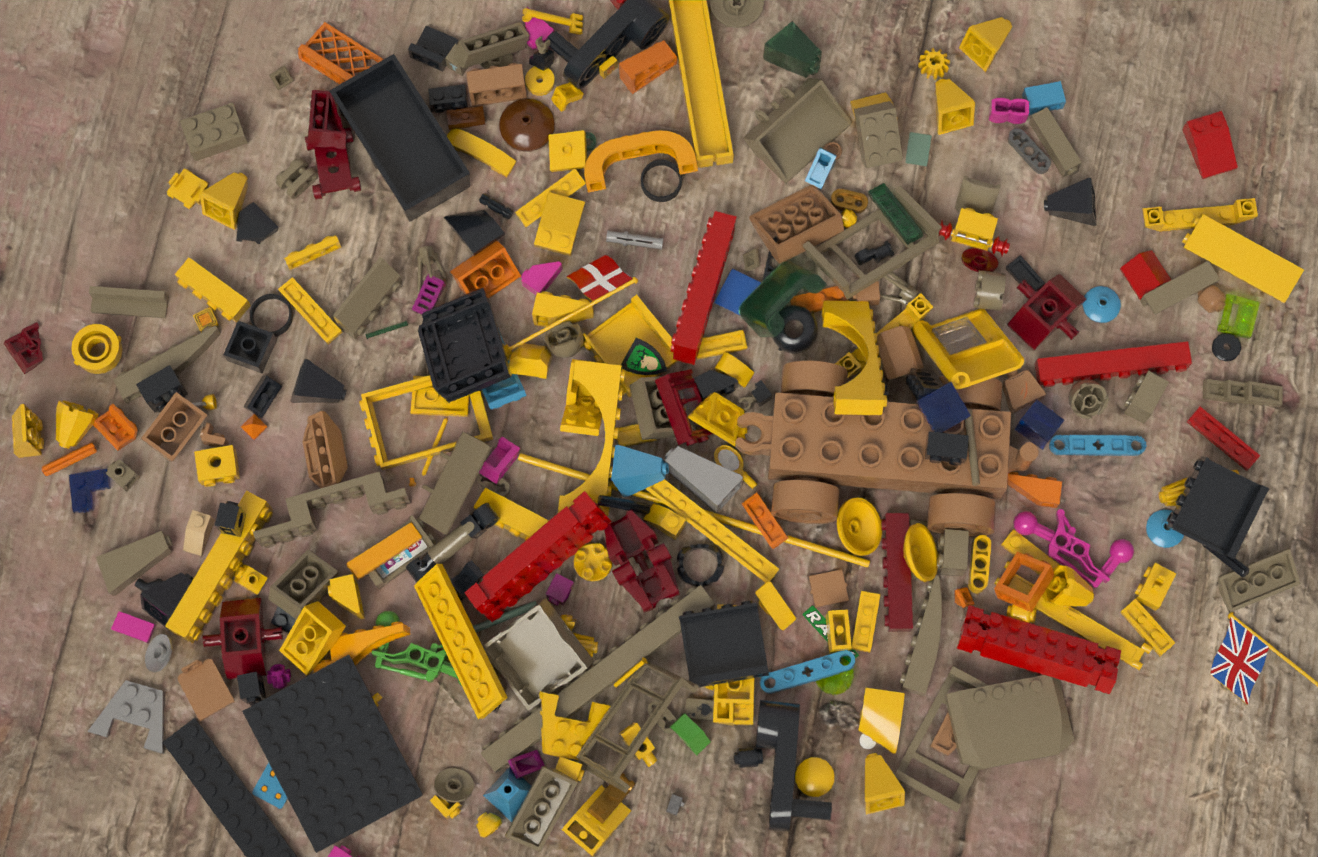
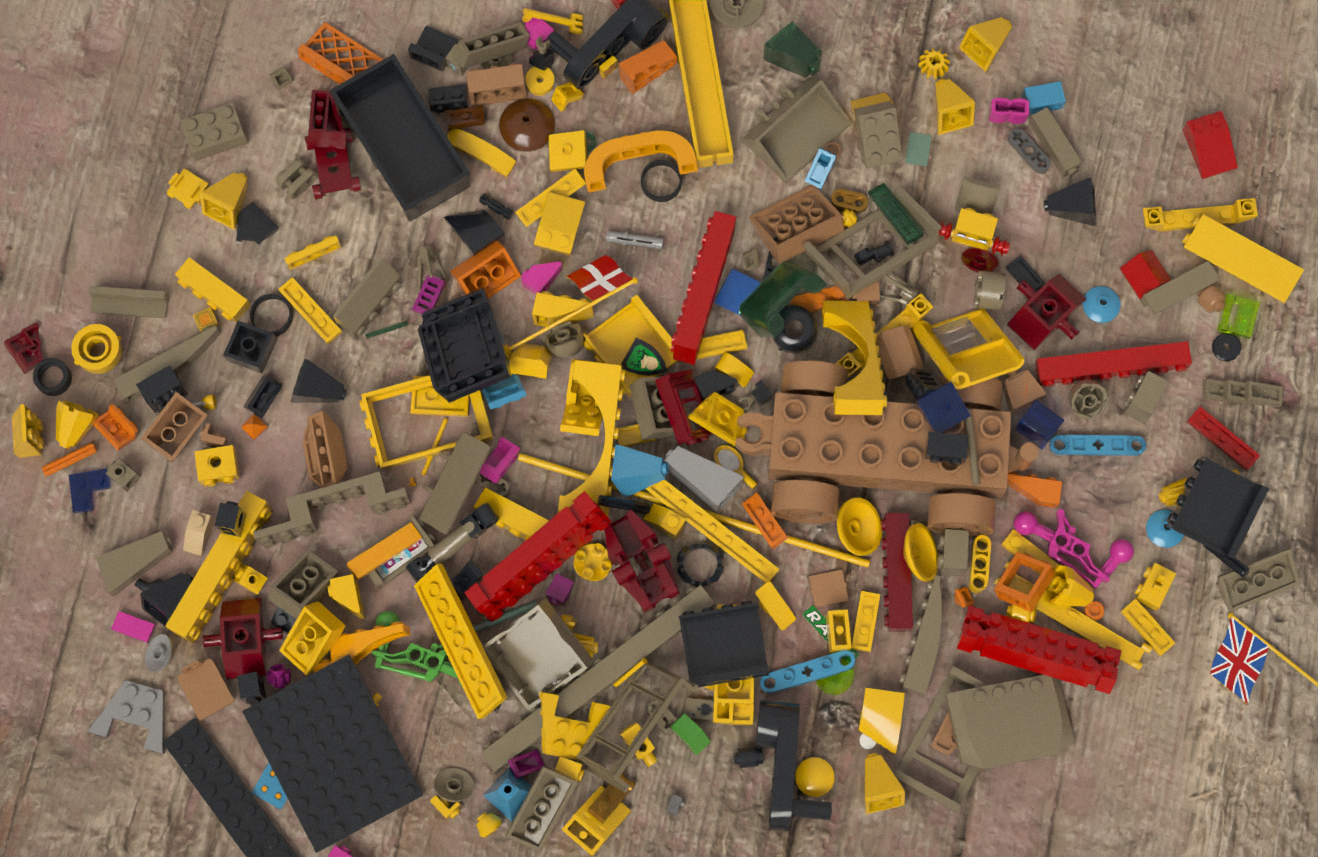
none -> black tyre [33,358,72,396]
none -> orange tile [1084,601,1105,621]

